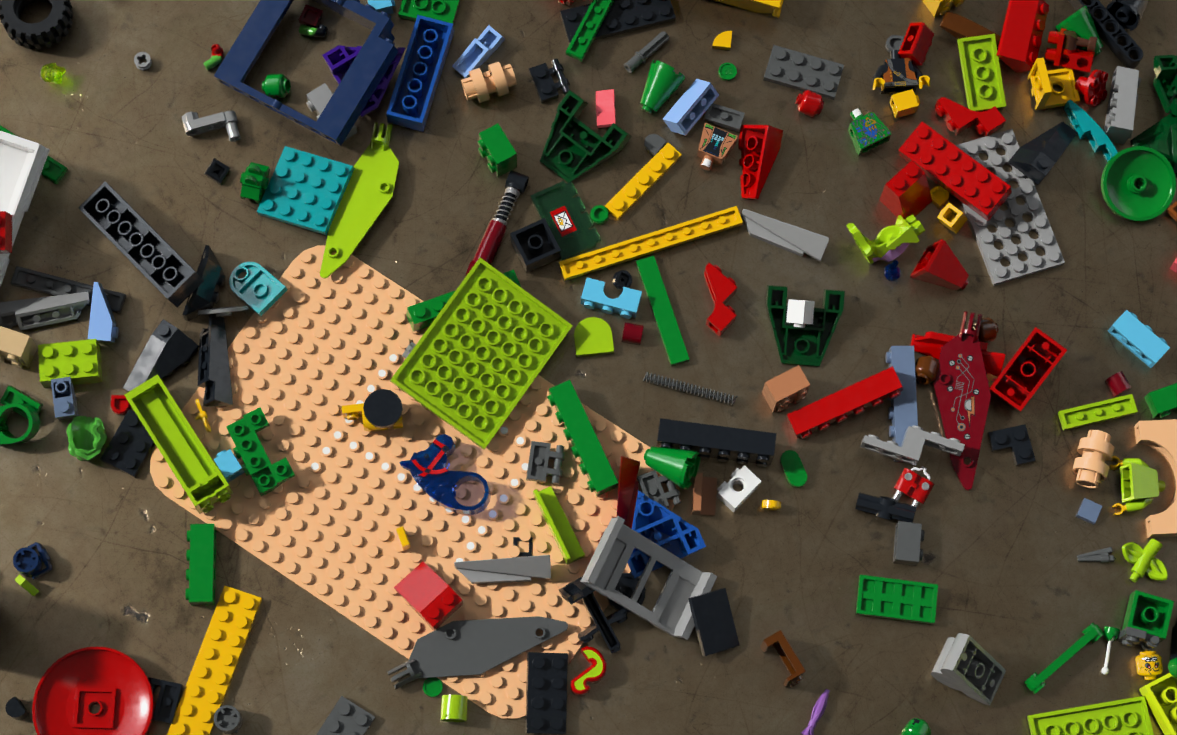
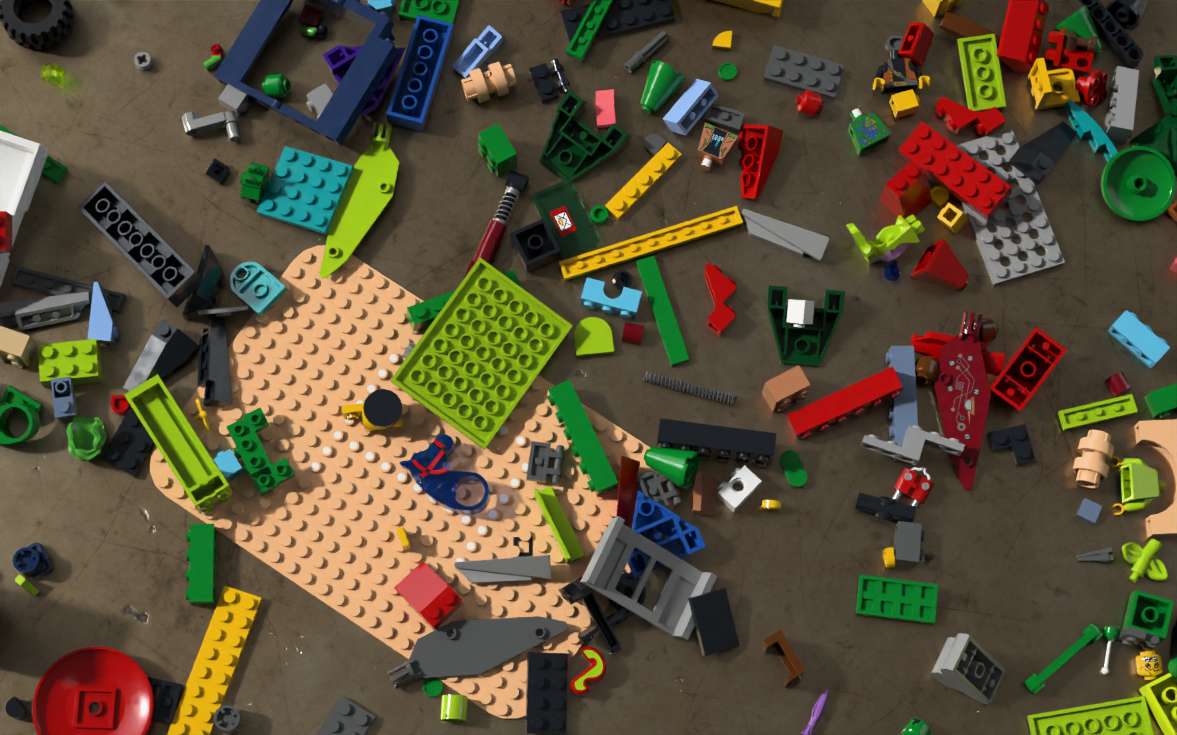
none -> light grey brick [218,84,249,116]
none -> yellow tile [883,547,895,569]

